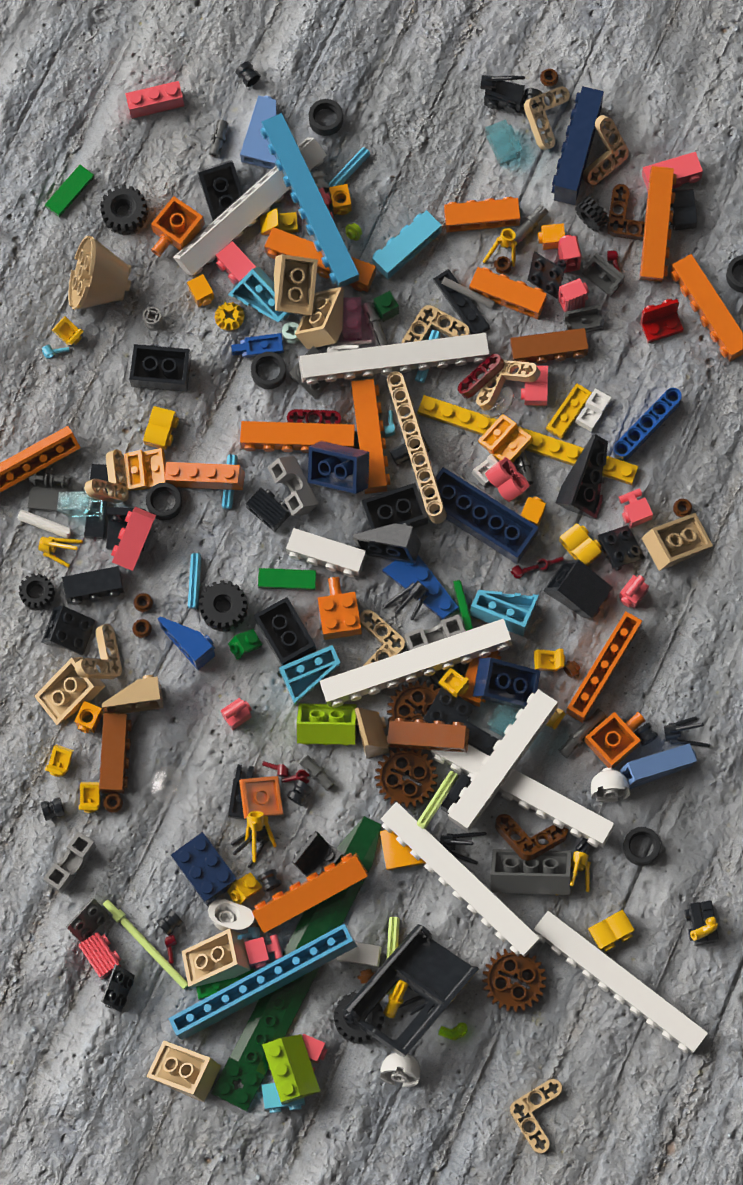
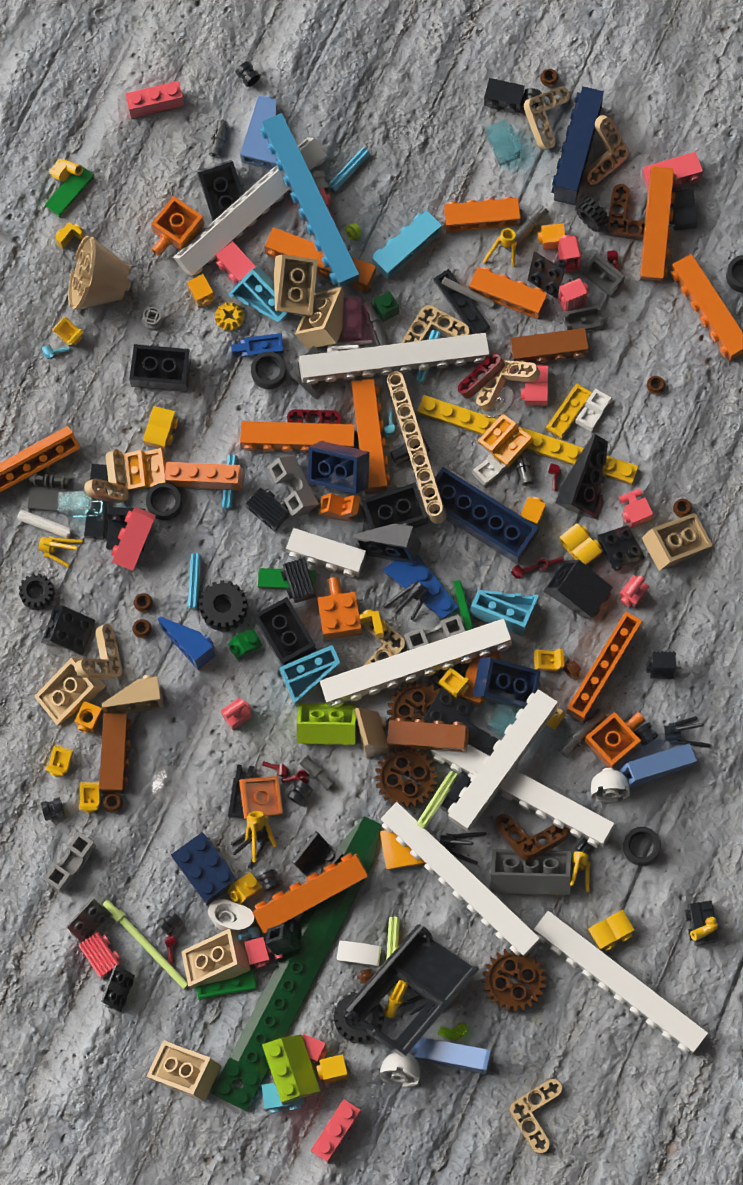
black brick [62,566,124,605] -> none
black tyre [100,185,148,235] -> none
dark azure brick [168,924,357,1040] -> none
yellow slope [260,209,298,235] -> none
light aqua wheel [282,322,299,344] -> none
black tyre [308,99,343,136] -> none
light orange brick [329,184,352,215] -> none
black plant [481,75,525,104] -> none
coral brick [485,457,530,502] -> none
reddish brown plate [494,256,512,274] -> none
blue beam [613,388,682,461] -> none
red bracket [640,299,684,343] -> none
none -> yellow piece [50,158,83,182]
none -> yellow bracket [55,222,85,249]
none -> black brick [265,918,301,955]
none -> black brick [281,558,317,603]
none -> coral brick [311,1099,361,1163]
none -> yellow brick [317,1054,349,1084]
none -> orange brick [318,493,360,521]
none -> yellow bracket [360,610,387,639]
none -> medium blue slope [413,1037,491,1075]
none -> dark red hand [548,463,560,491]
none -> reddish brown plate [646,376,665,395]
none -> black brick [646,651,676,679]

